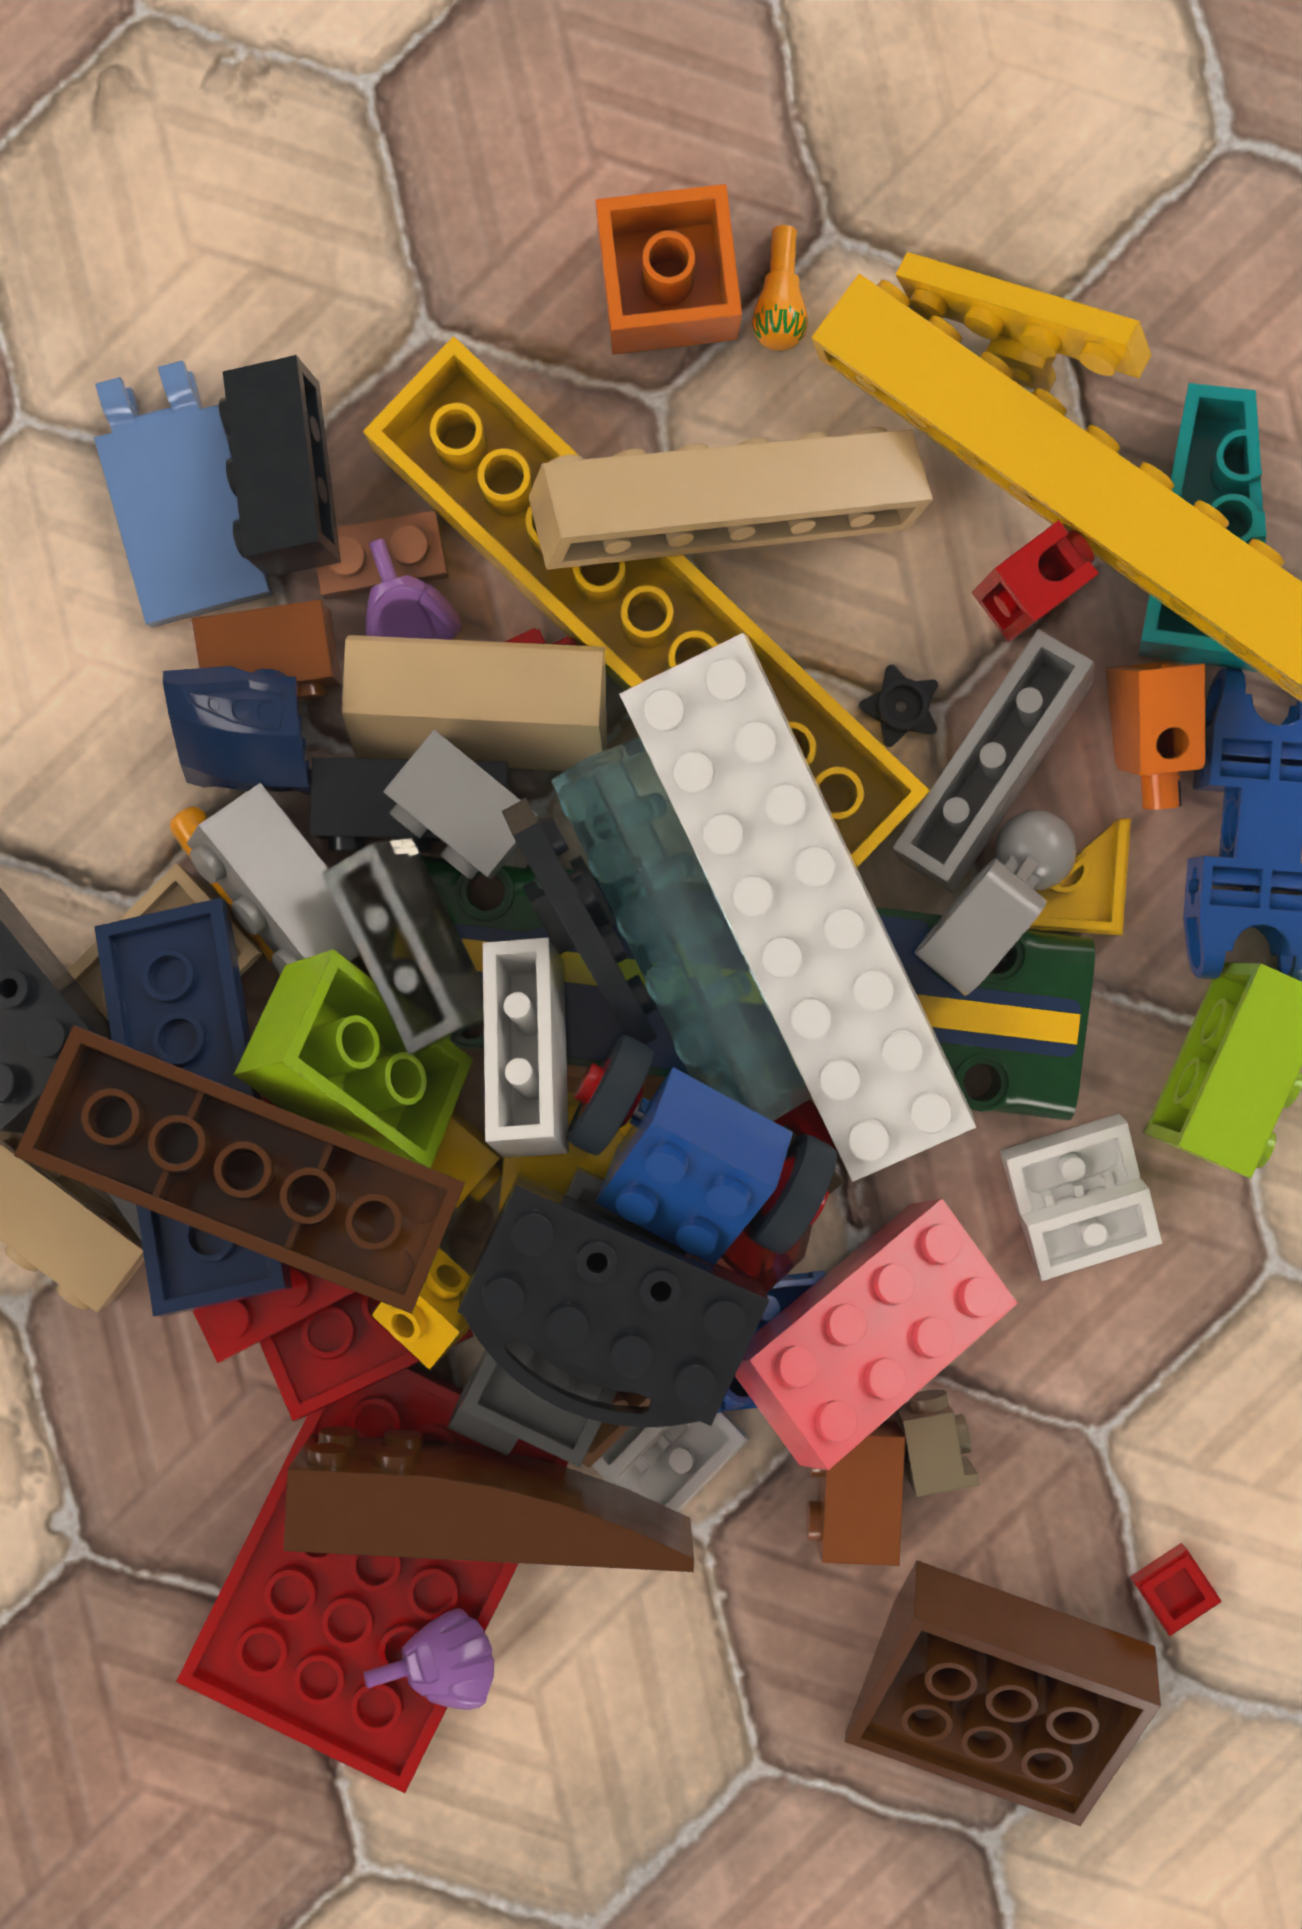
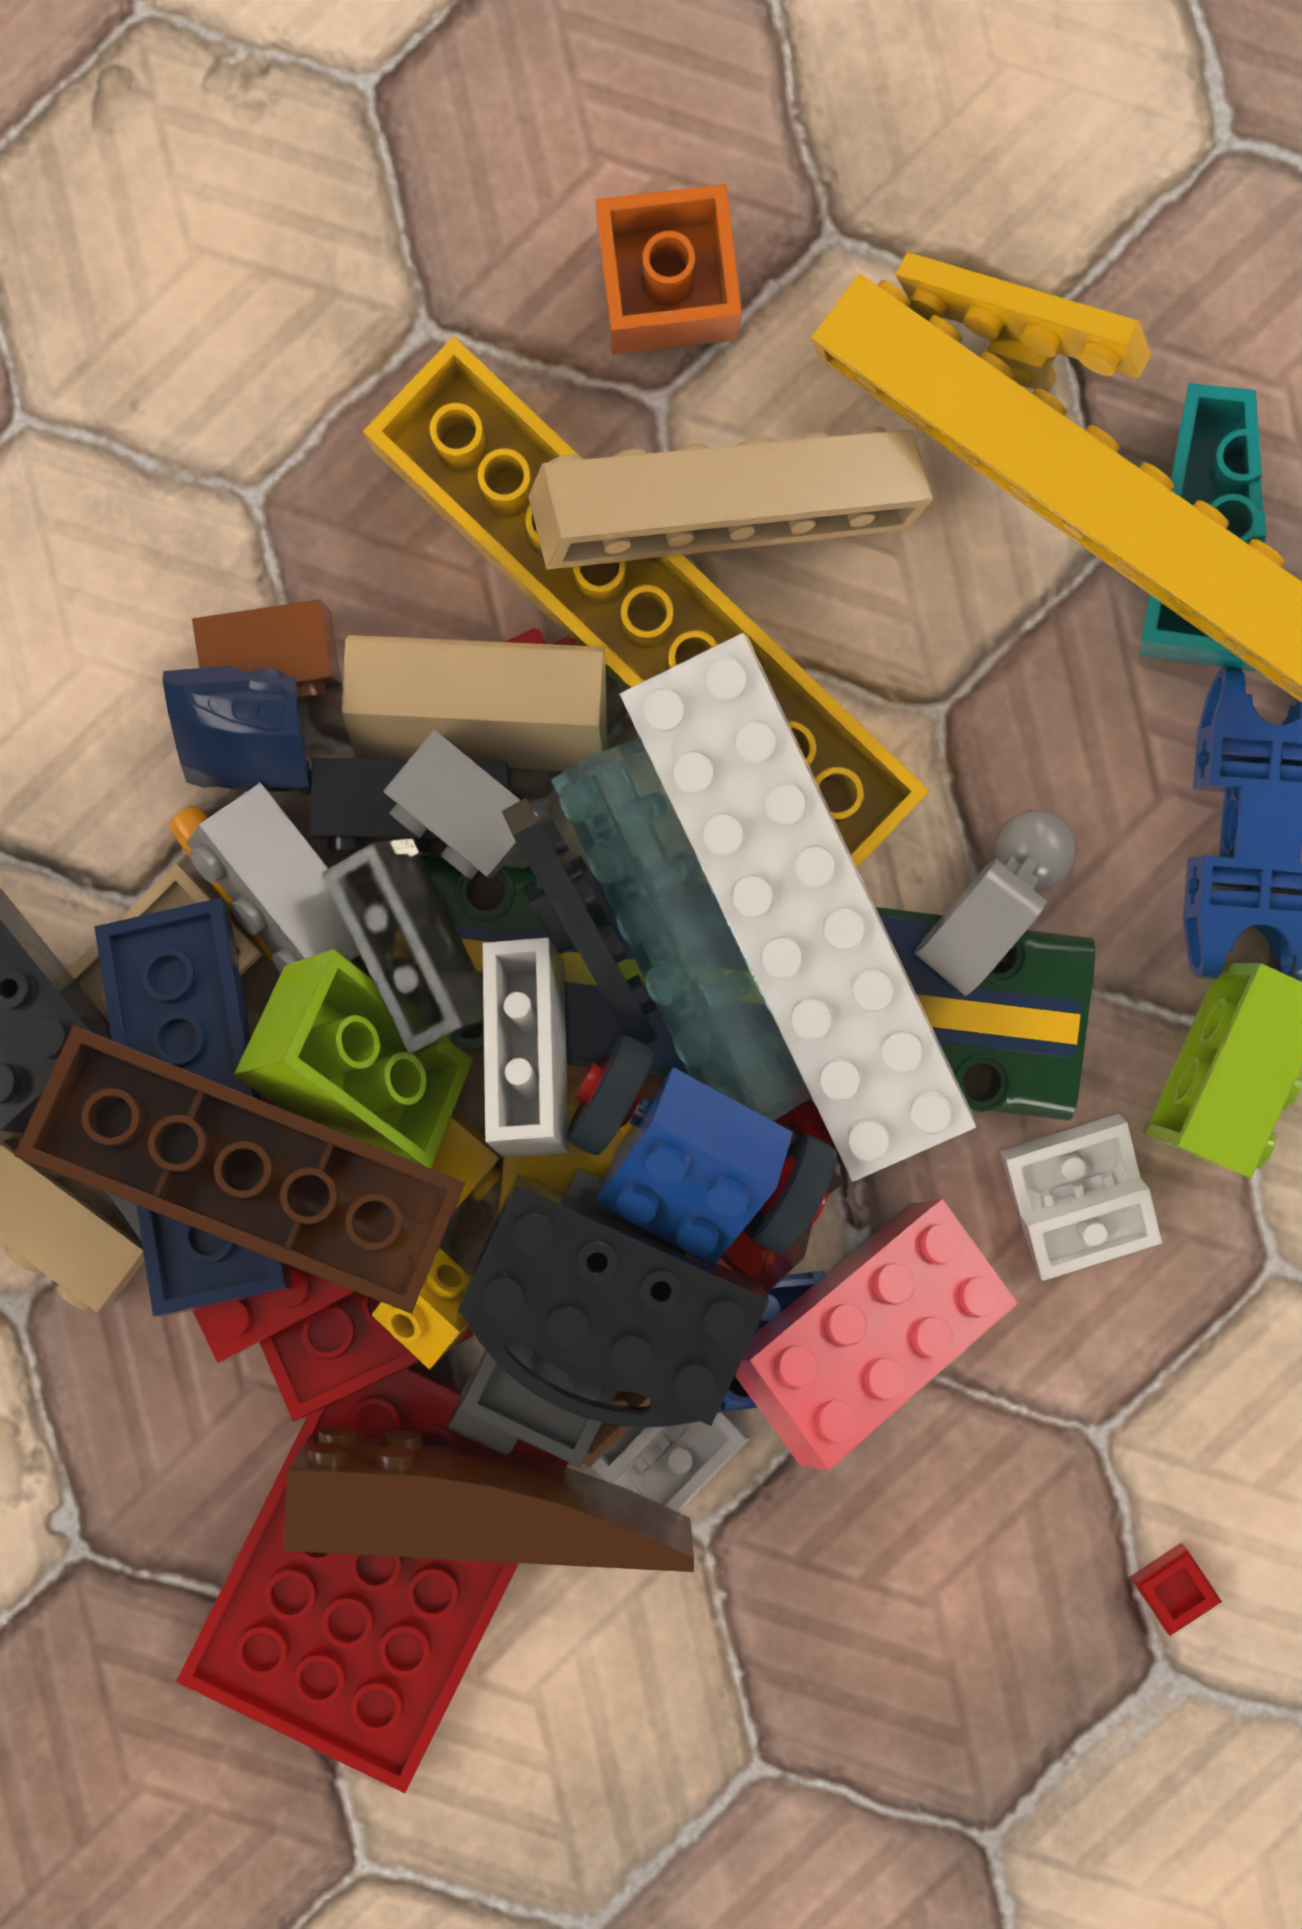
medium blue tile [94,360,273,628] -> none
black brick [219,355,341,577] -> none
nougat plate [316,510,449,600] -> none
medium lavender piece [363,1608,494,1710] -> none
medium lavender piece [365,539,462,640] -> none
light orange piece [752,225,808,352] -> none
dark orange brick [806,1421,905,1566] -> none
reddish brown slope [845,1560,1161,1826] -> none
black plate [859,665,938,747] -> none
light grey brick [892,629,1094,894] -> none
dark tan brick [895,1390,980,1497] -> none
red brick [971,520,1099,643] -> none
yellow tile [1028,818,1131,936] -> none
orange torso [1105,661,1205,810] -> none

